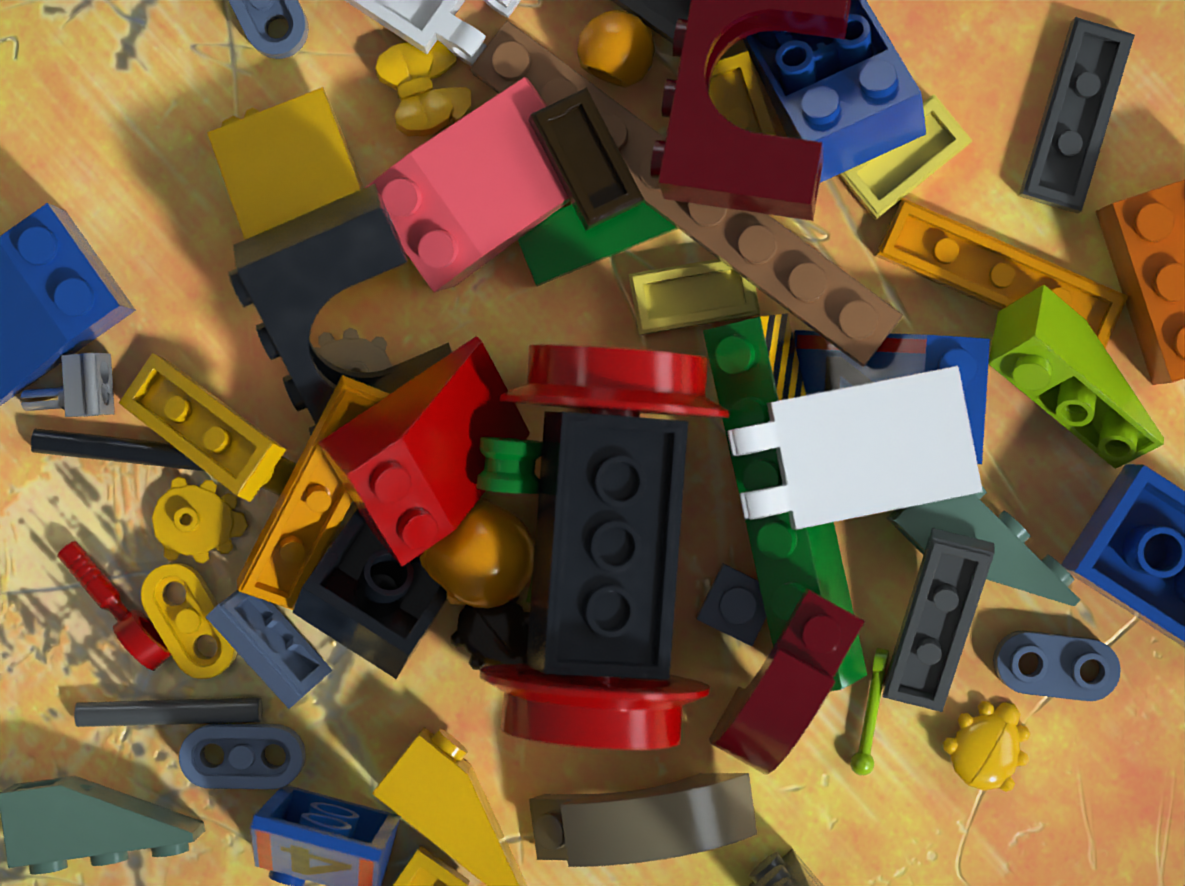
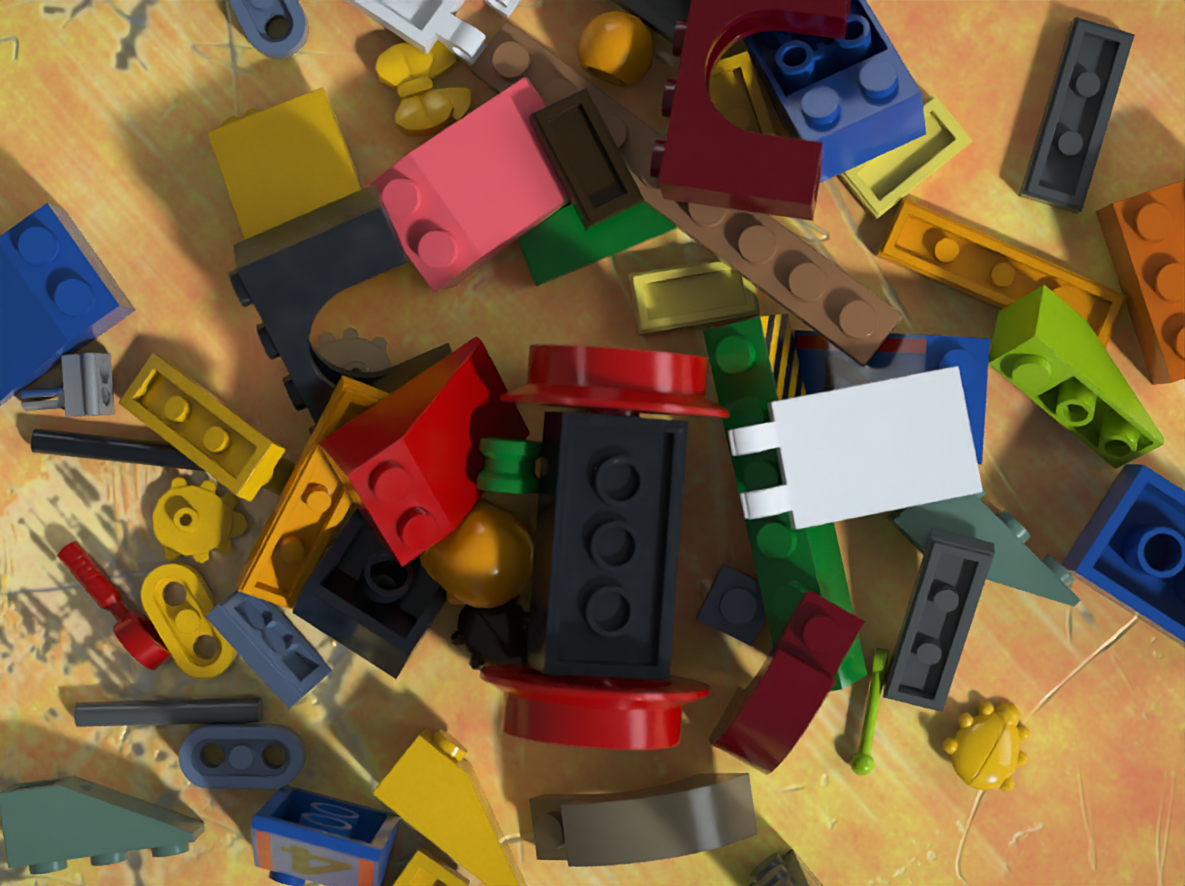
sand blue plate [993,630,1121,701] -> none

